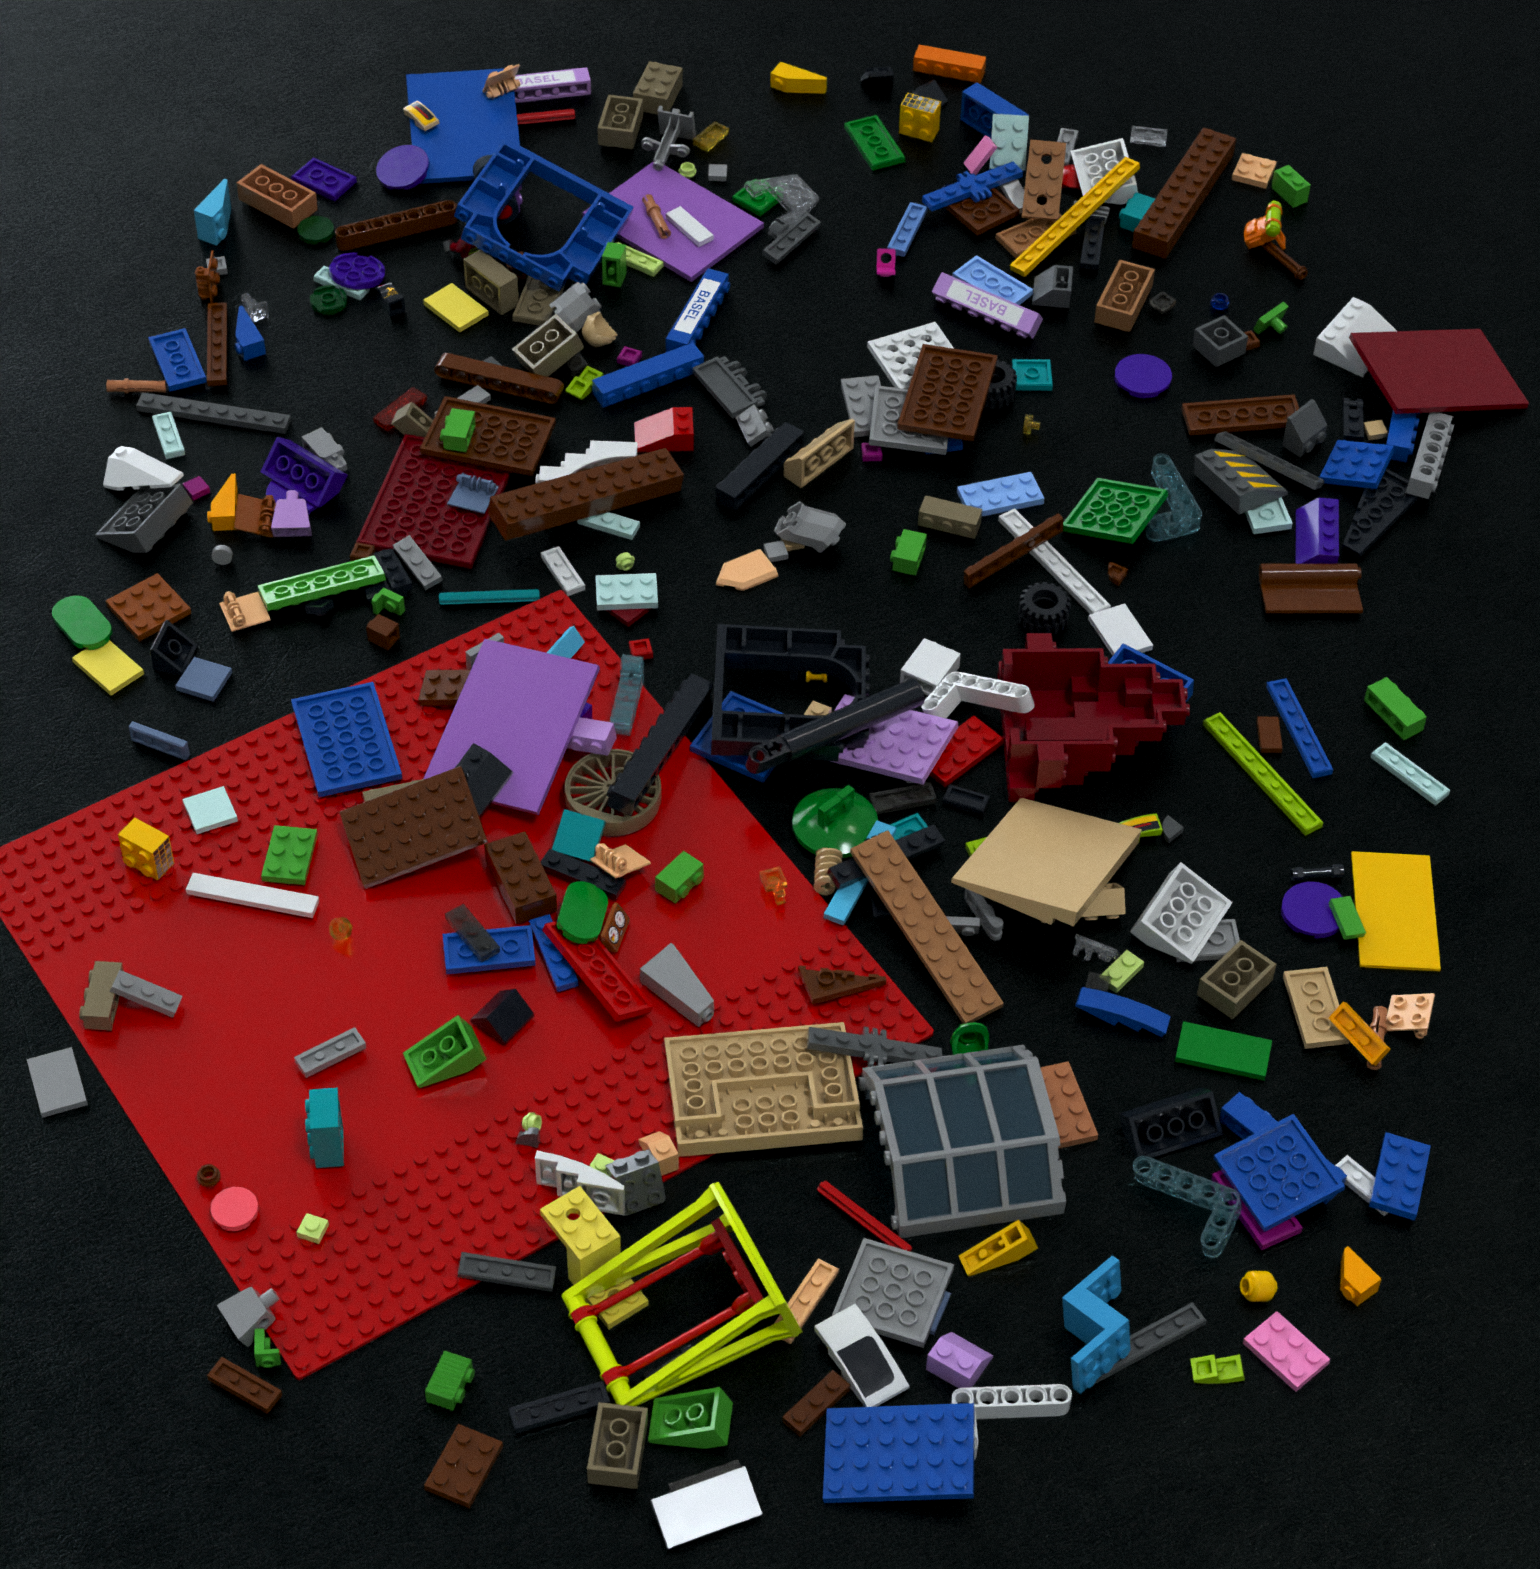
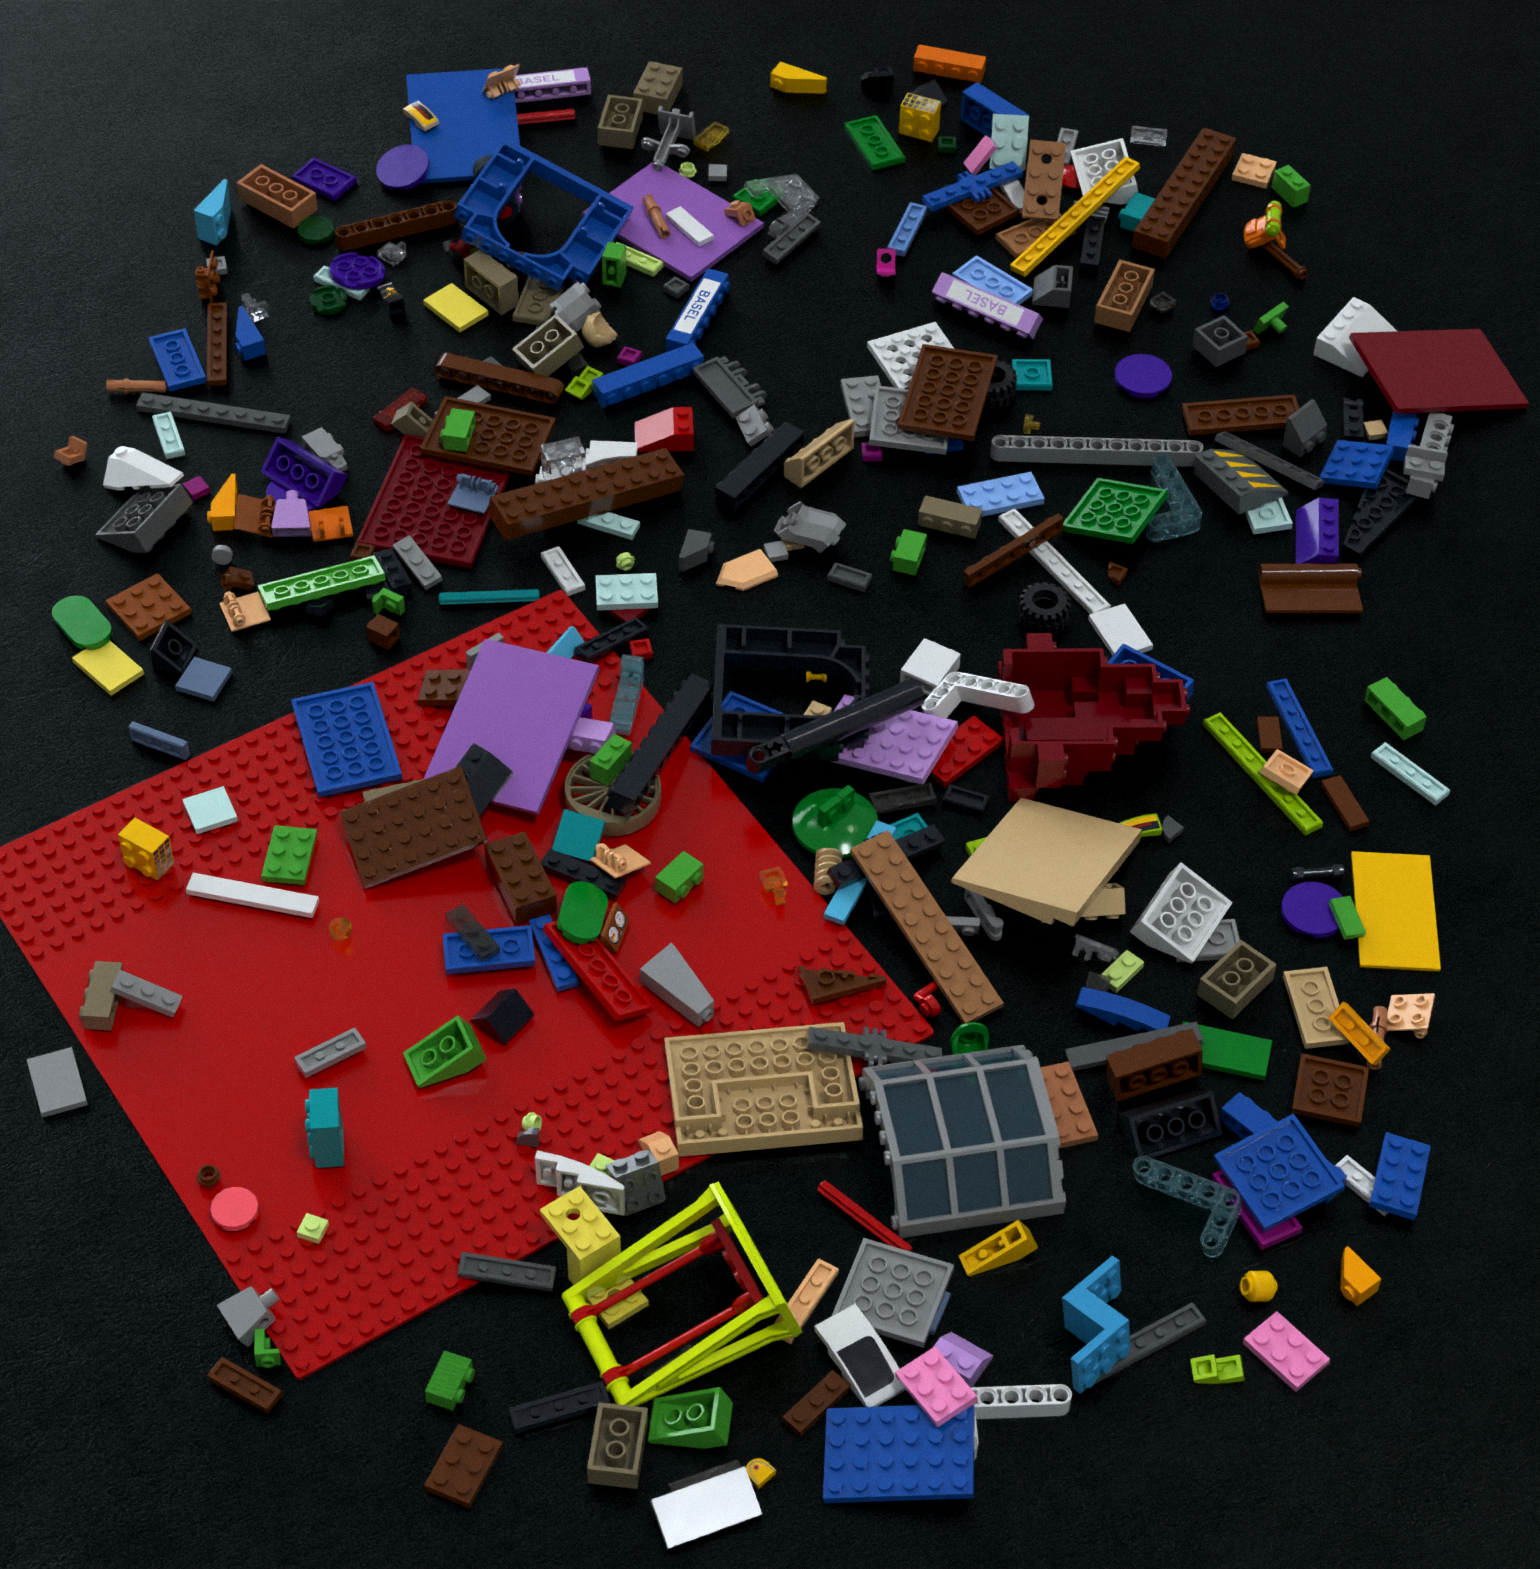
none -> nougat bracket [54,436,87,466]
none -> reddish brown bracket [220,566,255,594]
none -> orange plate [308,506,353,542]
none -> clear bracket [377,241,406,266]
none -> clear brick [541,437,586,481]
none -> black tile [574,617,649,663]
none -> bright green brick [590,734,632,786]
none -> dark grey tile [663,277,689,299]
none -> dark grey slope [679,529,715,572]
none -> nougat bracket [724,200,756,226]
none -> yellow tile [746,1458,776,1489]
none -> dark grey tile [827,562,872,592]
none -> bright pink plate [895,1347,978,1428]
none -> red plate [913,982,941,1018]
none -> dark green tile [938,136,956,153]
none -> light grey beam [990,435,1203,467]
none -> dark grey tile [1065,1021,1203,1071]
none -> reddish brown brick [1106,1029,1202,1102]
none -> light nougat plate [1260,749,1313,795]
none -> reddish brown plate [1291,1054,1369,1128]
none -> reddish brown tile [1320,775,1370,832]
none -> light grey bracket [1403,445,1448,481]

